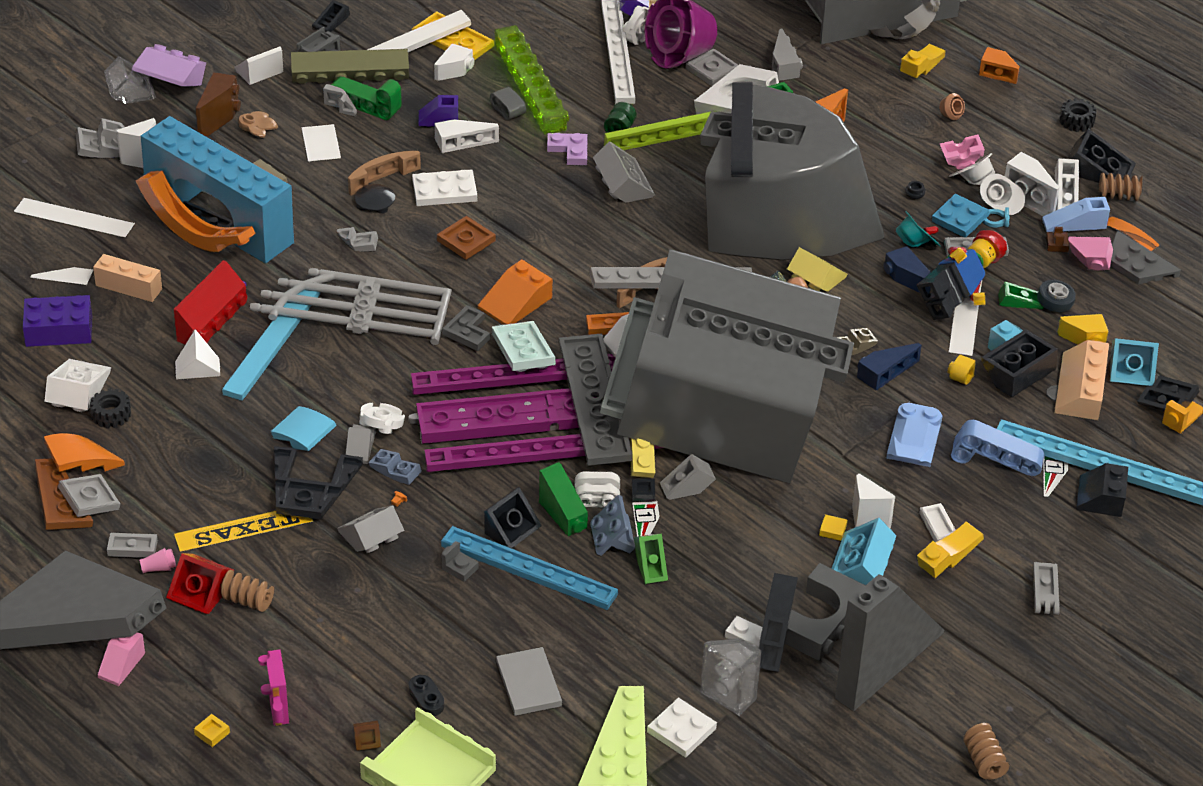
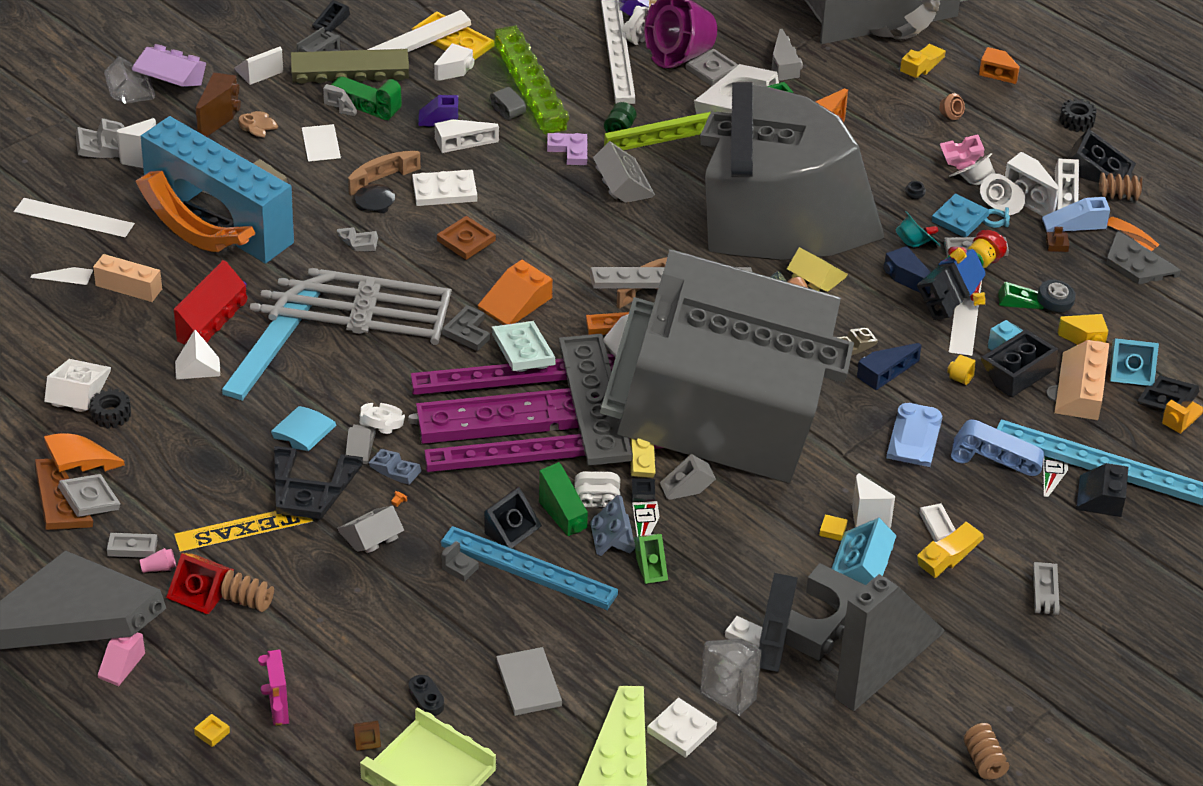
dark purple brick [23,295,92,347] -> none
bright pink slope [1068,237,1113,271] -> none

